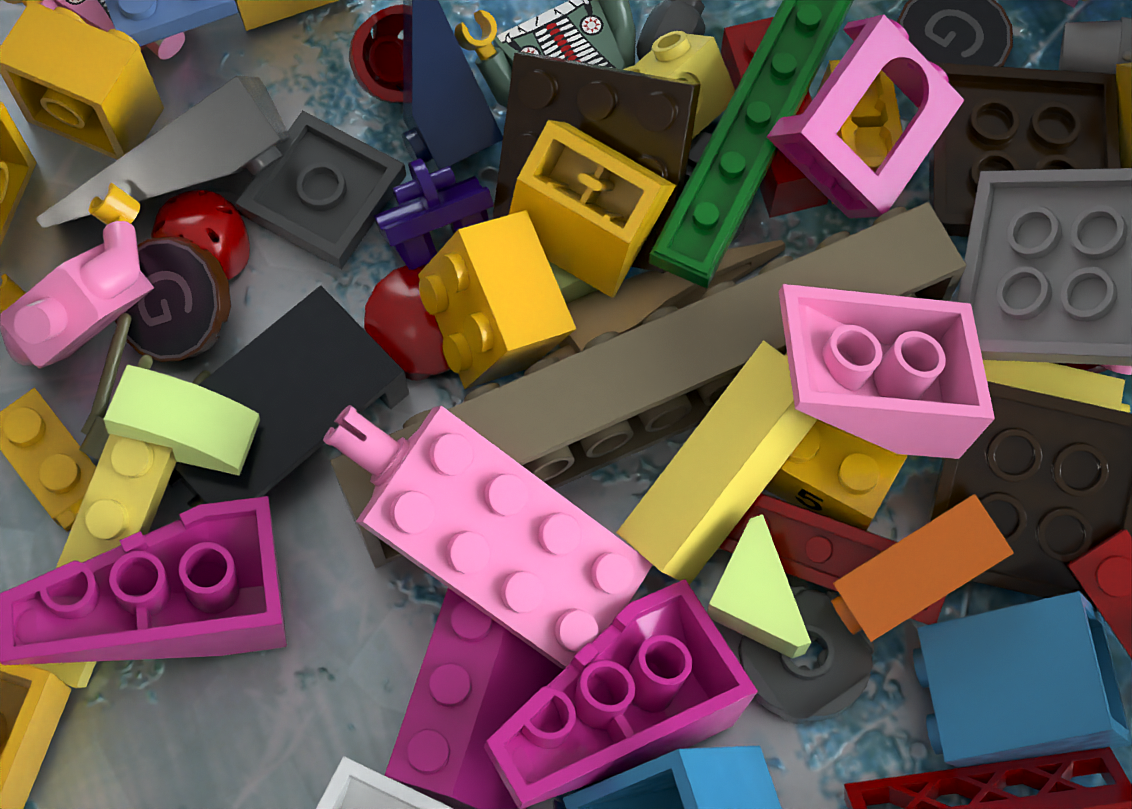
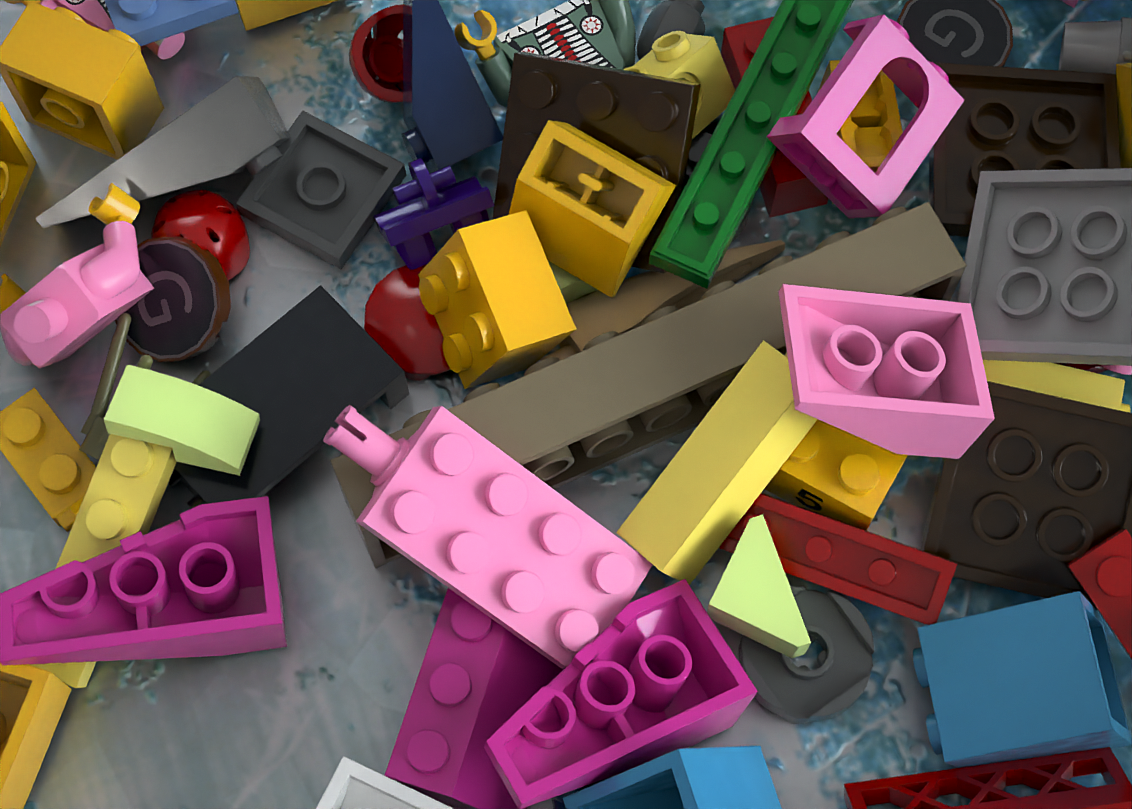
orange brick [831,494,1014,642] -> none

